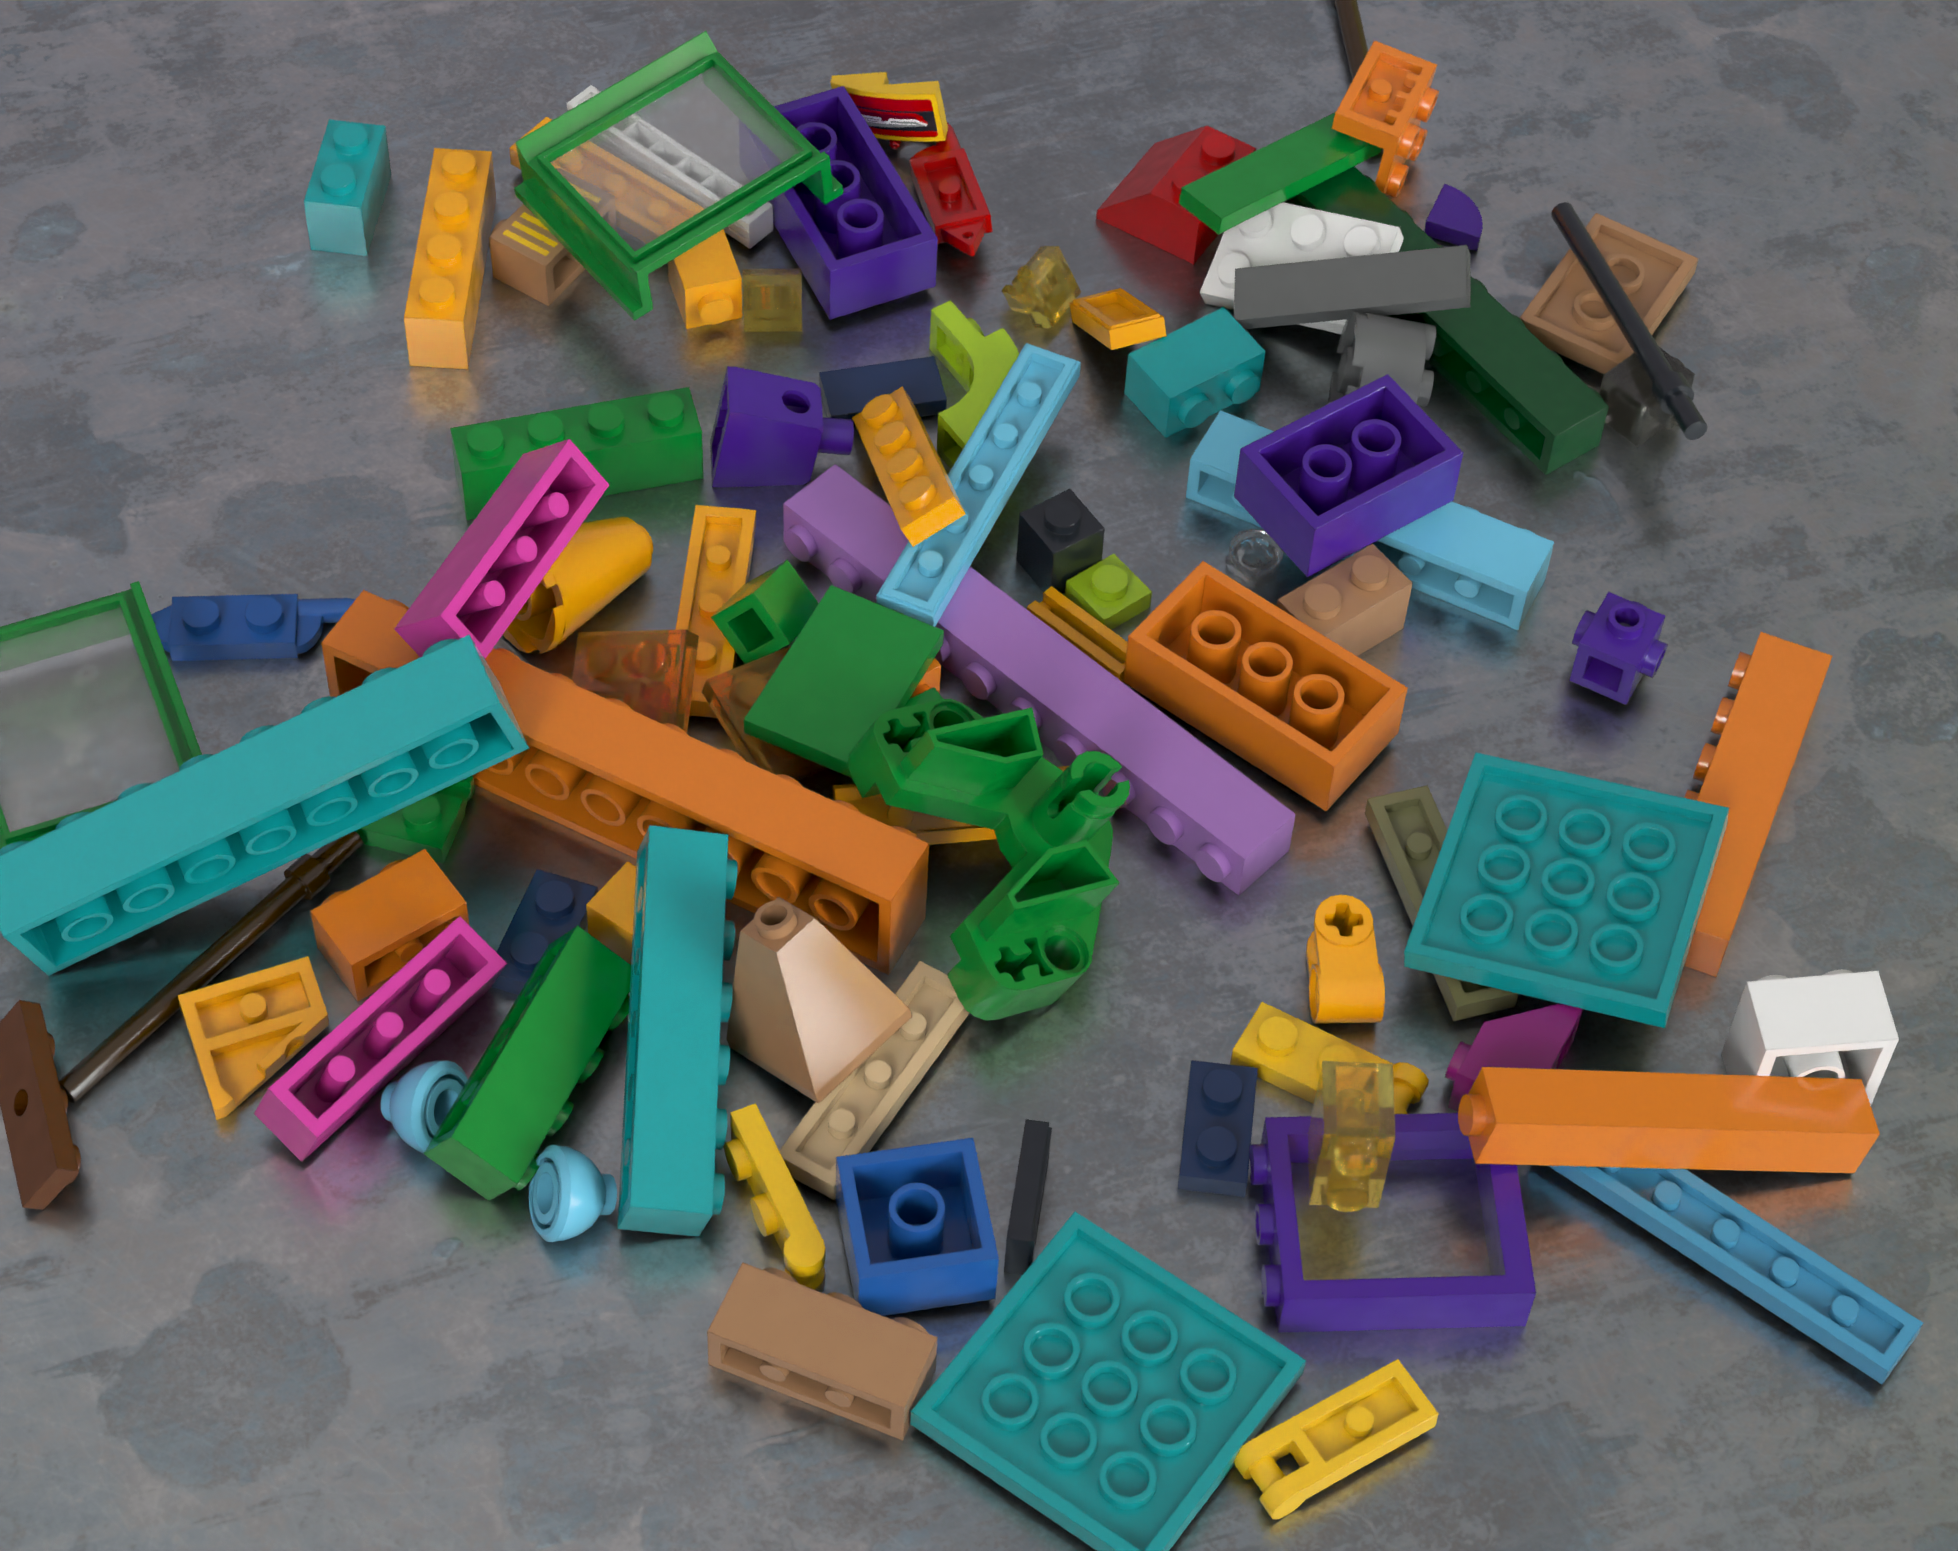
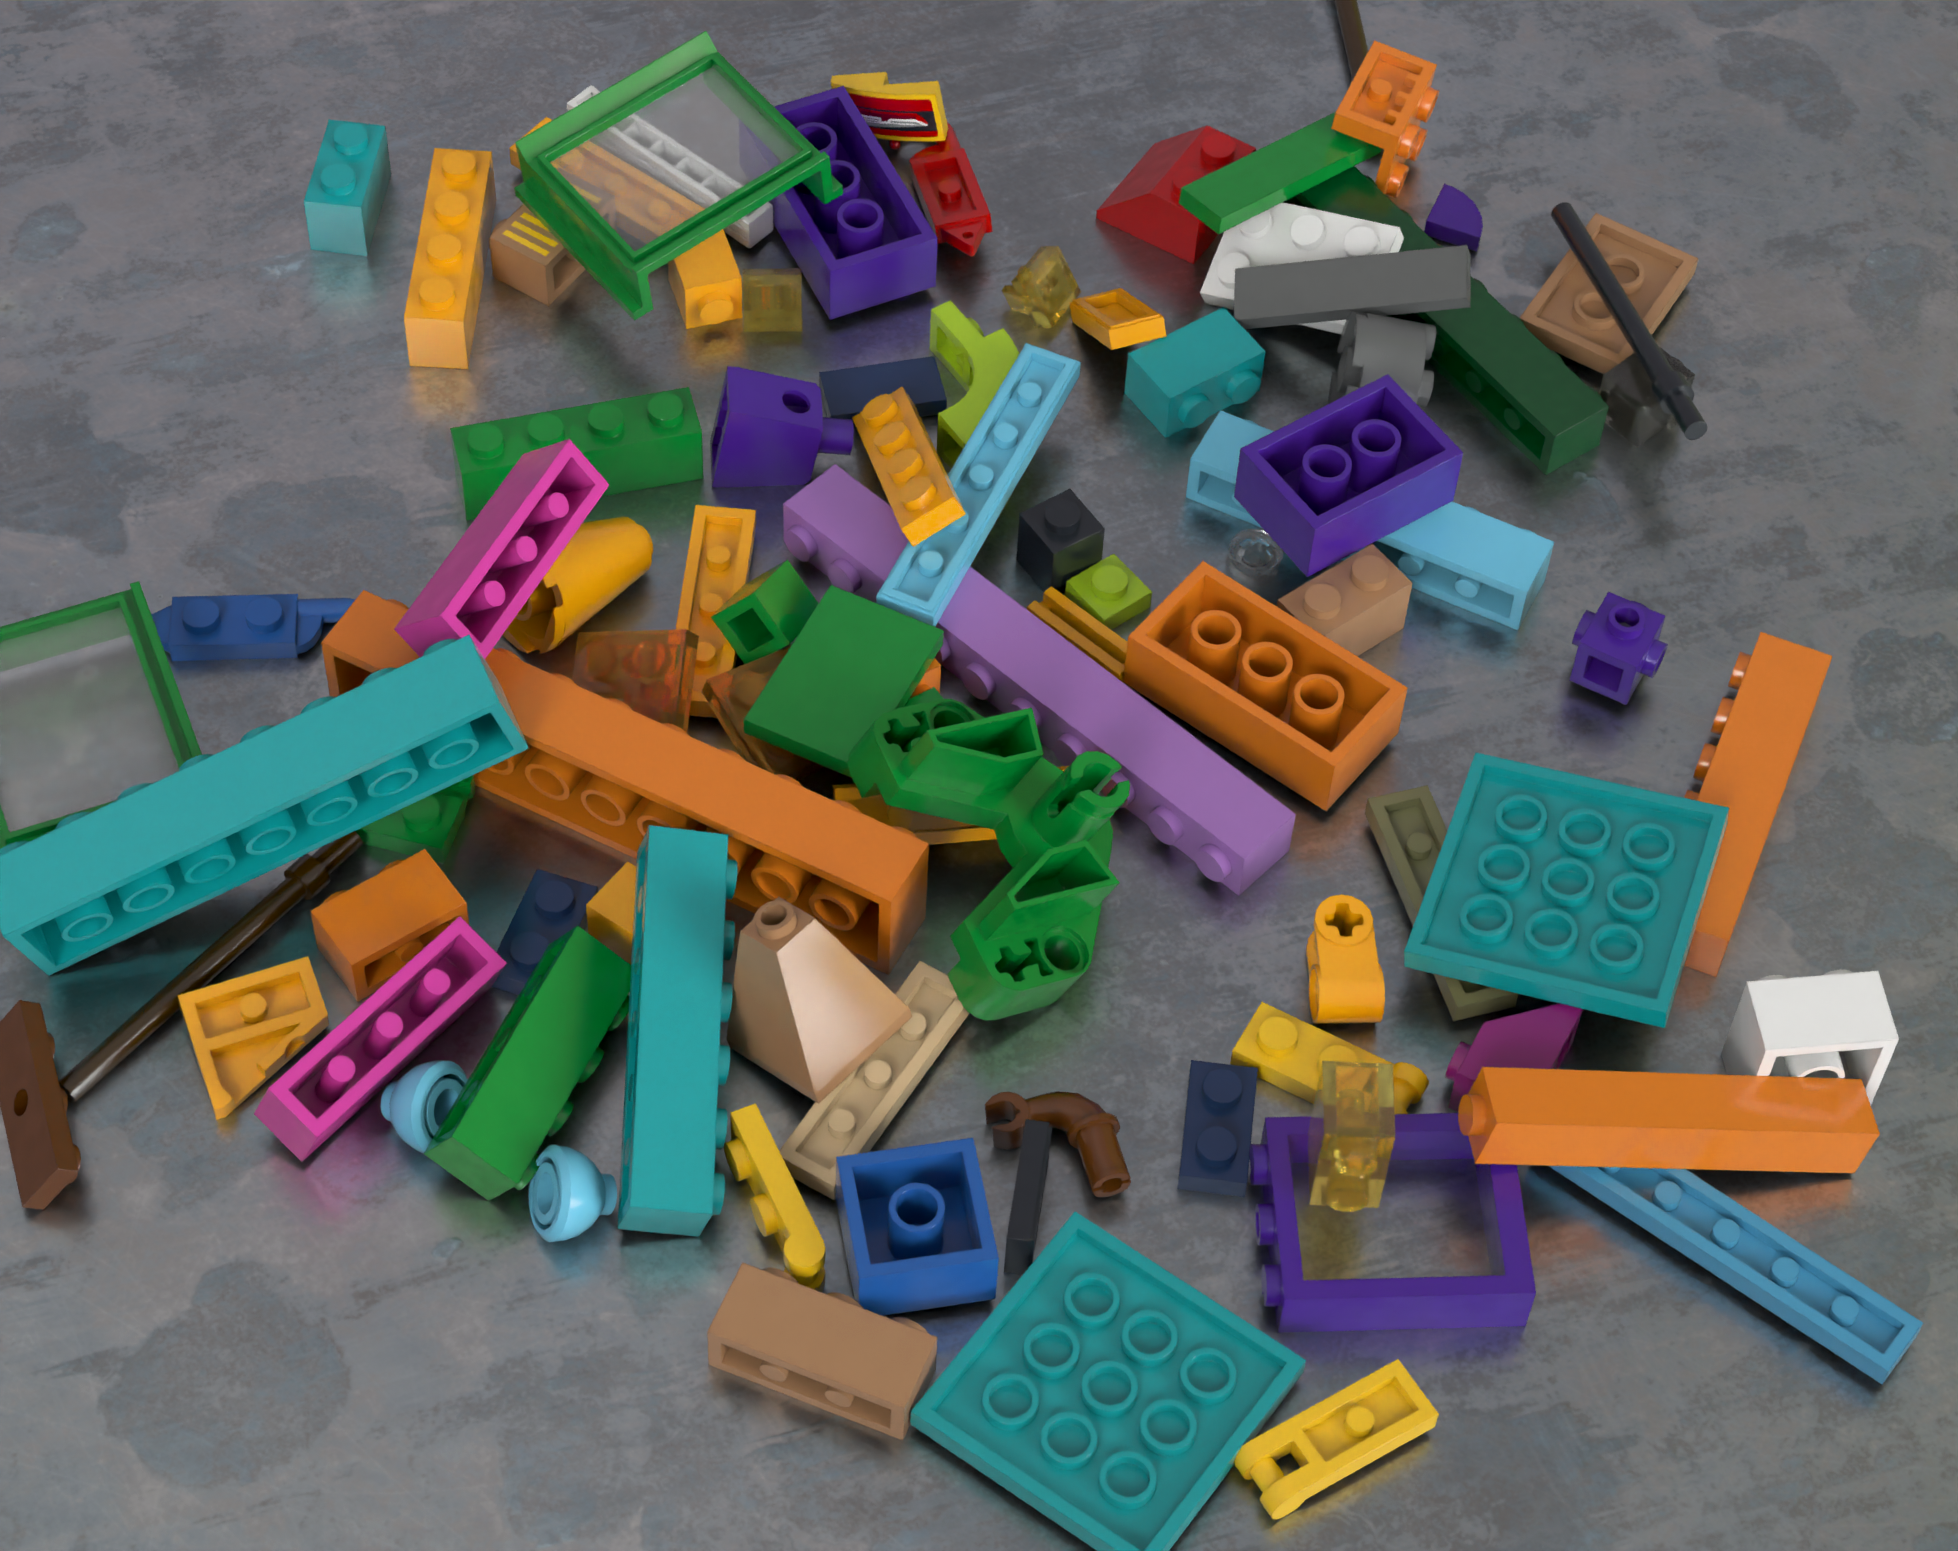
none -> reddish brown piece [985,1091,1131,1197]

